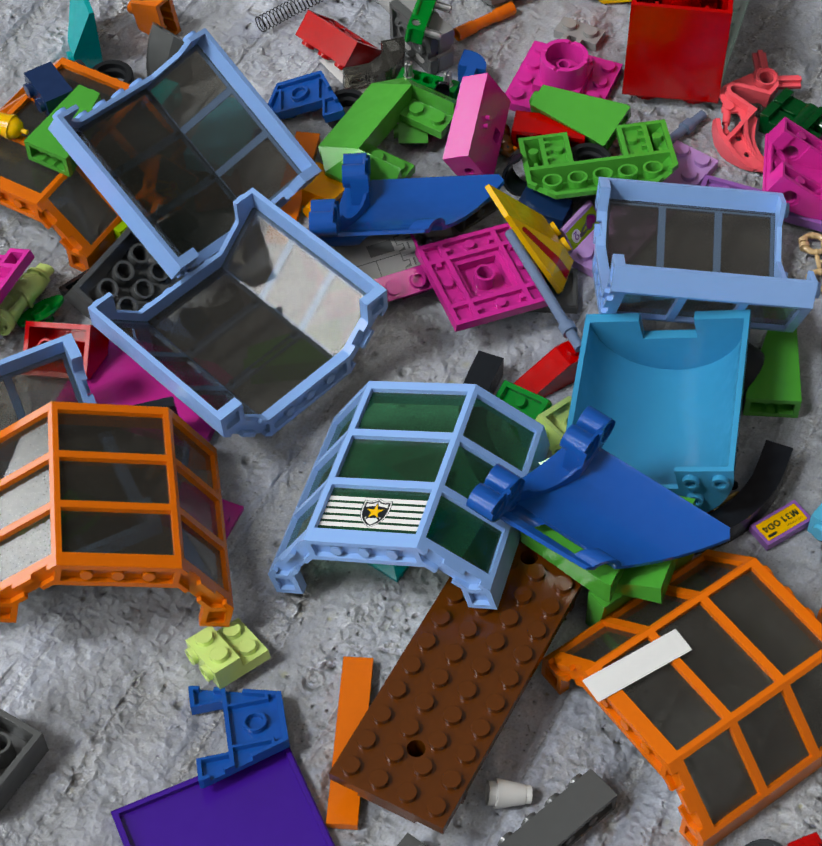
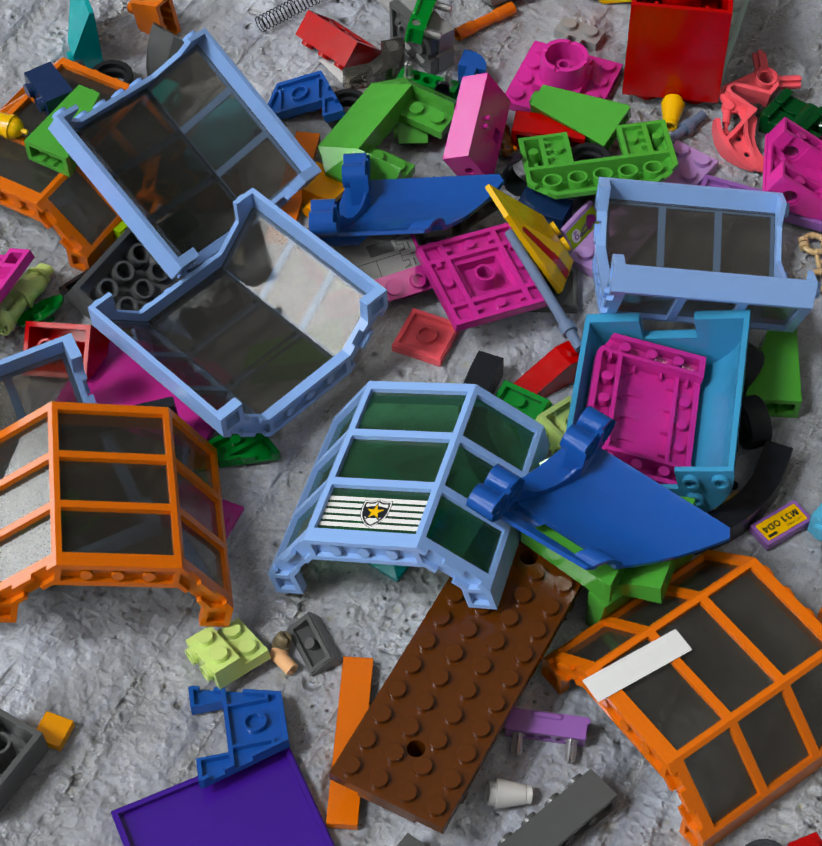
none -> light orange tile [36,711,75,752]
none -> green wing [208,433,281,468]
none -> arm [270,631,298,676]
none -> dark grey slope [287,612,343,677]
none -> coral tile [392,308,460,367]
none -> medium lavender piece [505,708,591,763]
none -> dark pink slope [586,333,706,484]
none -> yellow cone [661,94,685,131]
none -> black tyre [738,395,772,450]

